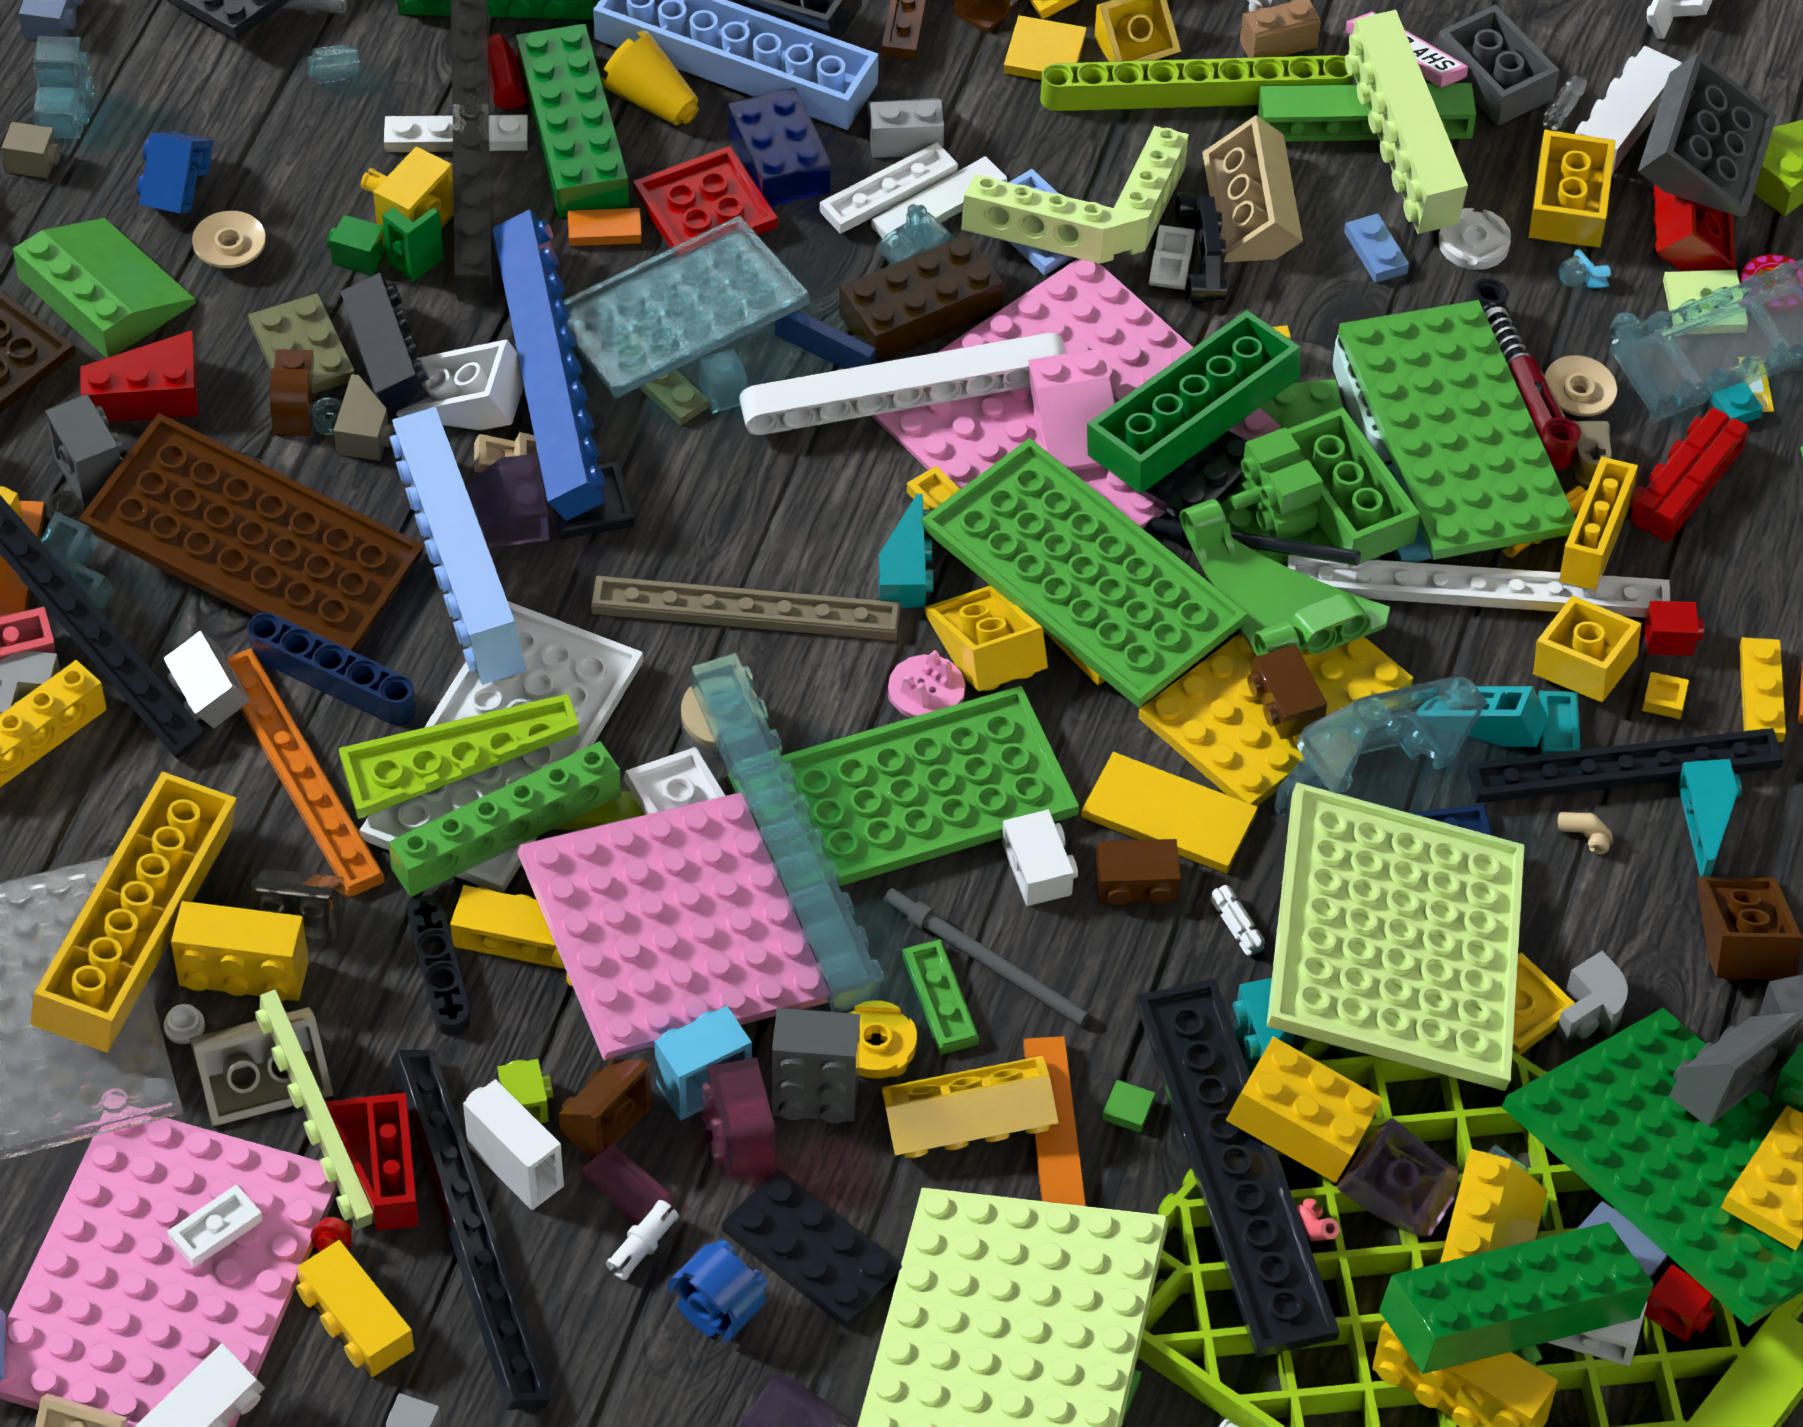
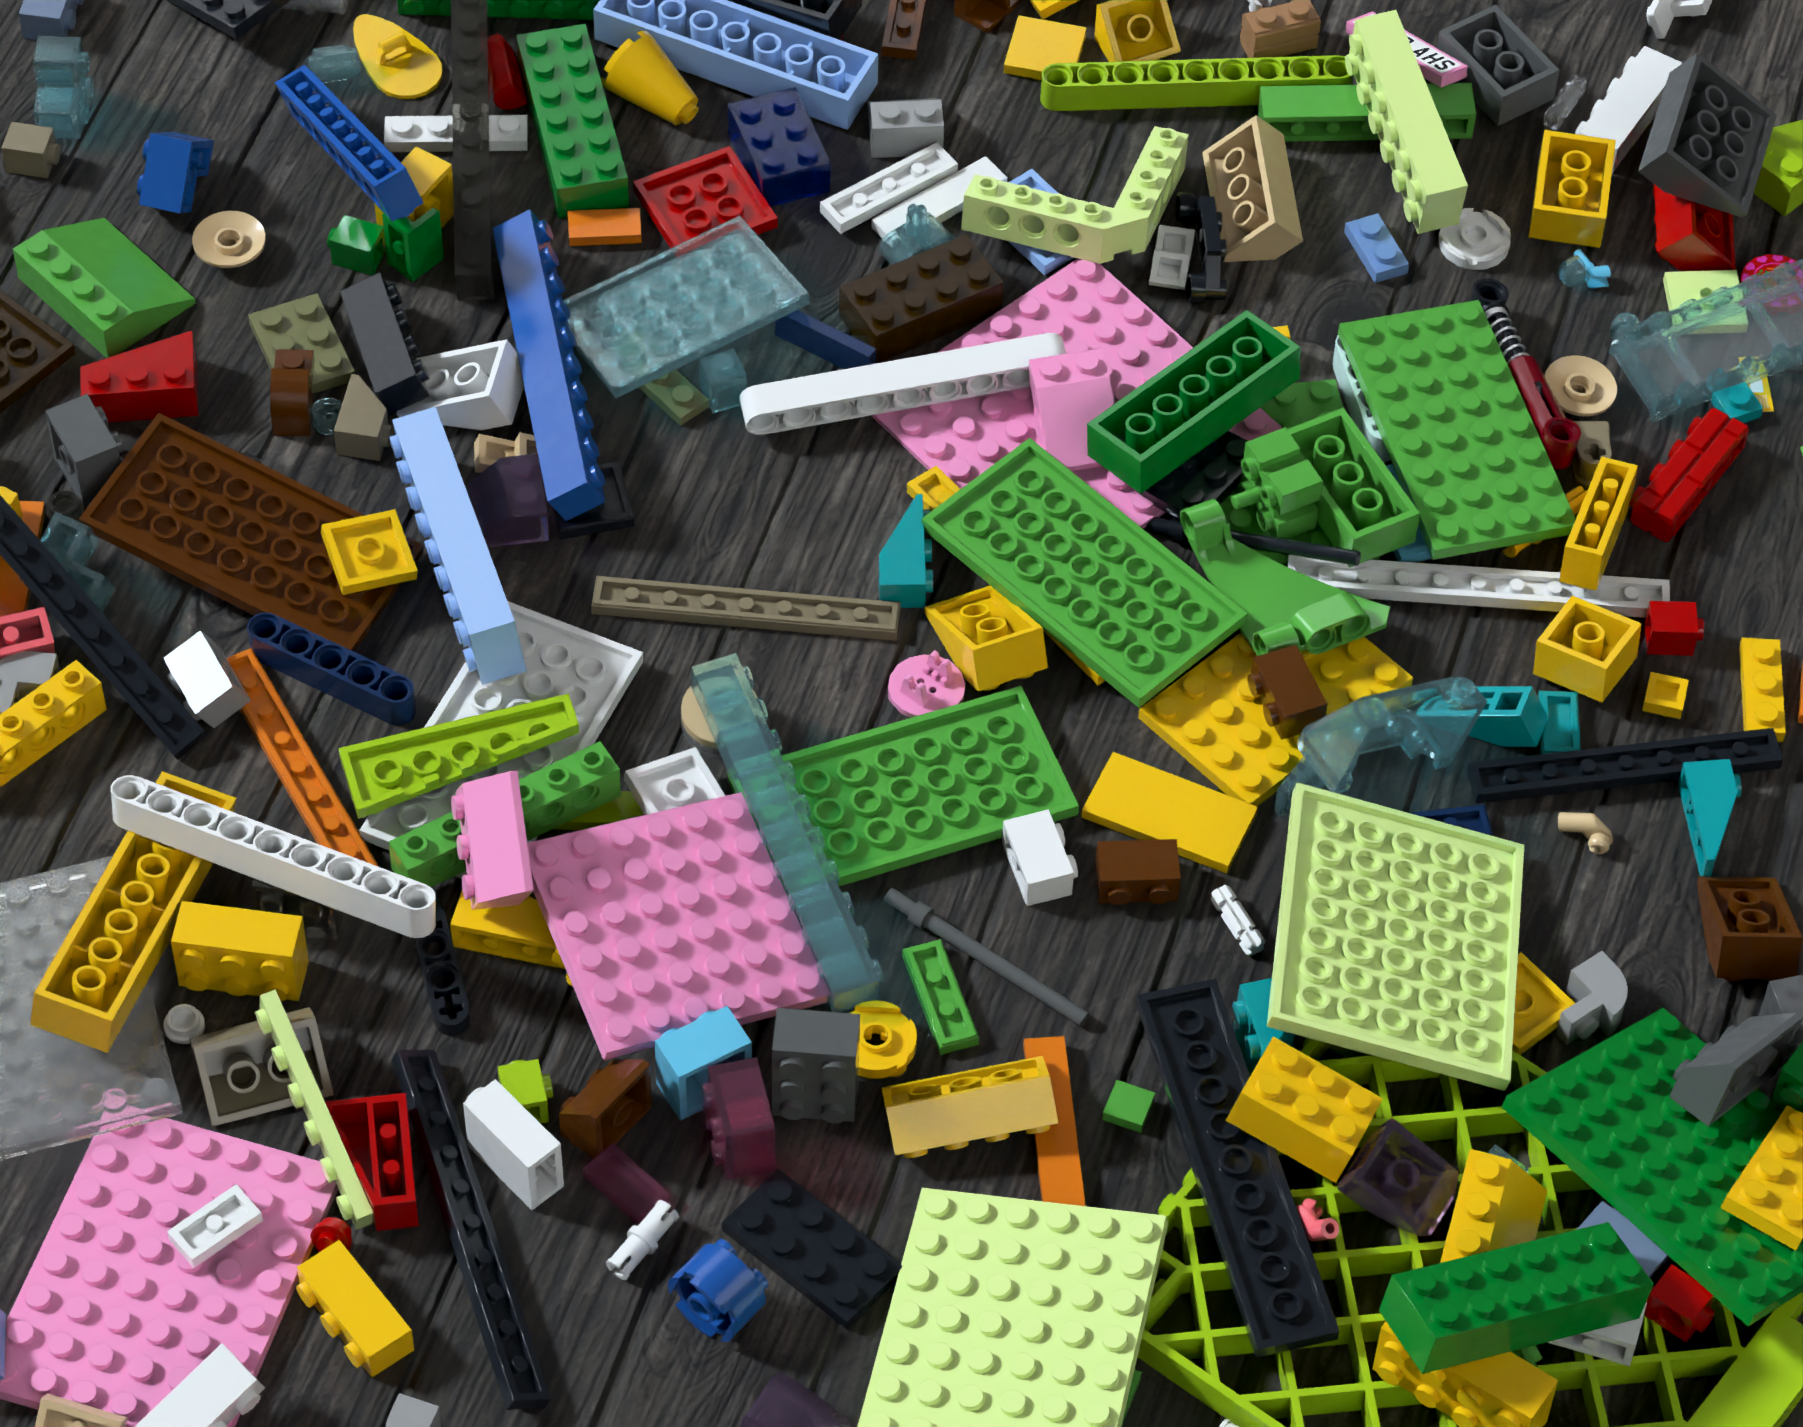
none -> white beam [111,775,436,938]
none -> blue brick [275,65,424,222]
none -> yellow plate [321,509,418,595]
none -> yellow shield [353,14,443,99]
none -> bright pink slope [451,770,534,910]

